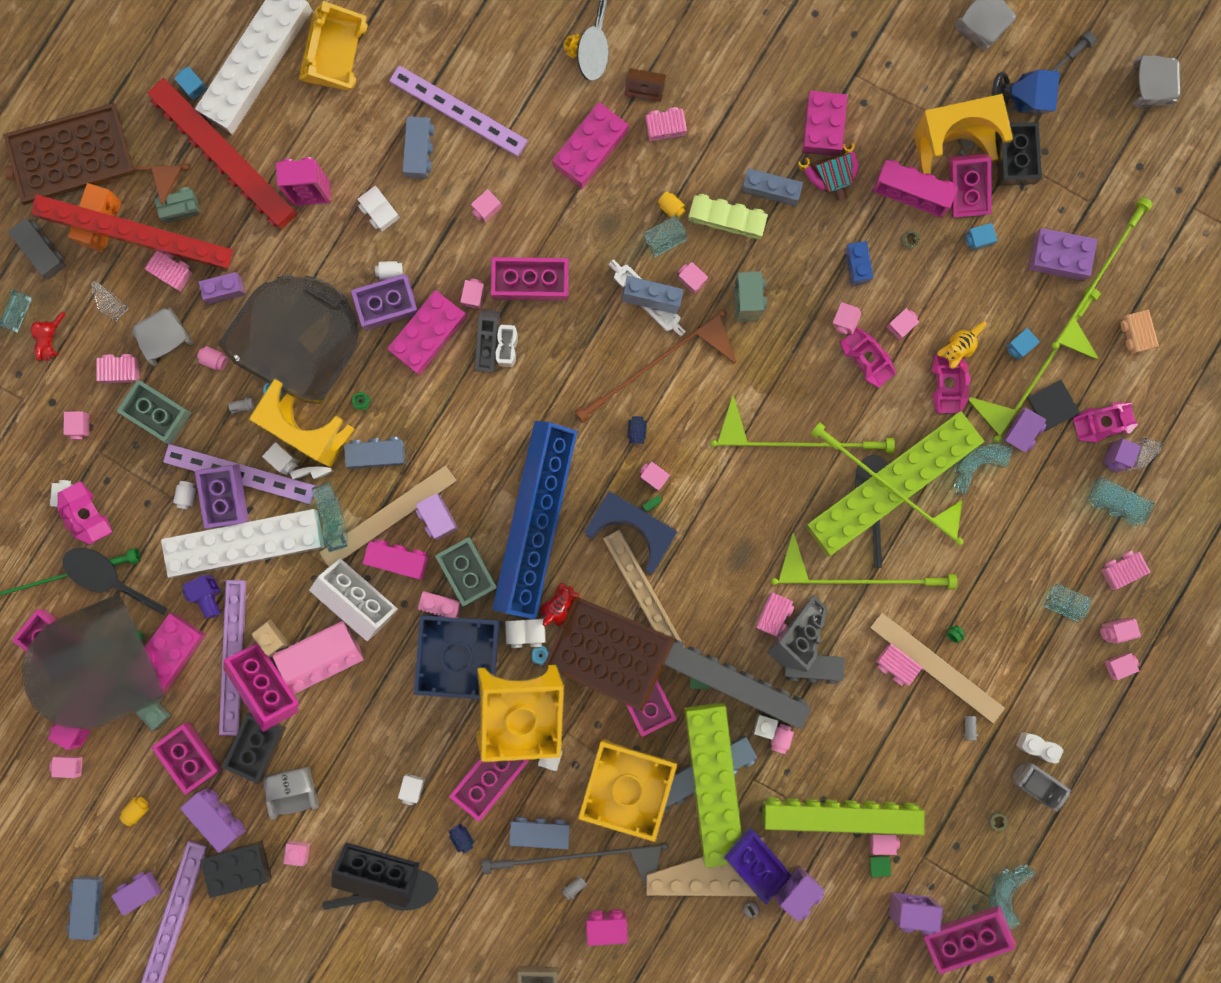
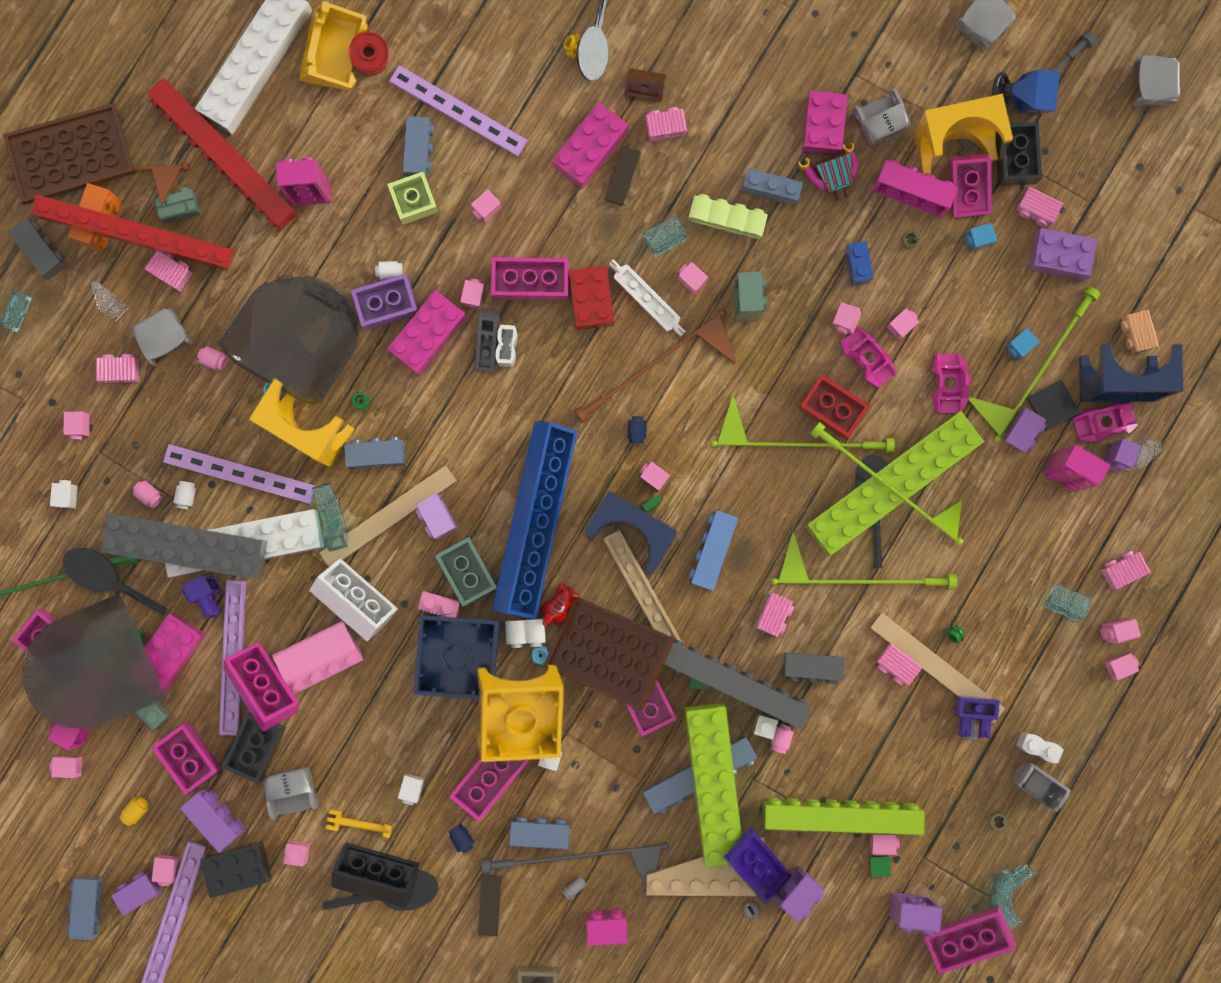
red animal [31,312,66,362] -> none
dark pink piece [57,481,112,545] -> none
sand green brick [116,379,192,444] -> none
dark azure brick [174,66,208,101] -> none
medium lavender brick [195,464,249,529] -> none
medium lavender brick [199,272,245,304] -> none
light grey pin [229,397,255,414] -> none
tan torso [251,618,291,658] -> none
white brick [262,442,300,475] -> none
white slope [290,466,334,480] -> none
white brick [358,185,400,232] -> none
dark pink brick [363,539,430,580] -> none
yellow piece [579,738,677,842] -> none
sand blue brick [621,276,684,314] -> none
yellow brick [658,192,686,220] -> none
dark grey wedge [767,595,828,672] -> none
yellow animal [937,321,986,369] -> none
clear light blue arch [954,444,1013,495] -> none
lime piece [1052,197,1153,359] -> none
clear light blue brick [1087,477,1155,526] -> none
none -> dark grey brick [100,513,267,579]
none -> bright pink brick [133,481,162,509]
none -> bright pink brick [152,854,180,886]
none -> yellow hinge [325,809,393,838]
none -> red wheel [349,32,389,76]
none -> yellowish green brick [387,172,438,225]
none -> dark brown tile [478,875,502,936]
none -> red brick [569,265,614,331]
none -> dark brown tile [605,146,641,206]
none -> medium blue brick [689,510,738,591]
none -> red brick [798,374,870,440]
none -> light grey piece [852,88,911,145]
none -> dark purple brick [954,695,1000,739]
none -> bright pink brick [1016,187,1063,227]
none -> dark pink brick [1043,445,1111,492]
none -> dark blue piece [1079,344,1184,402]

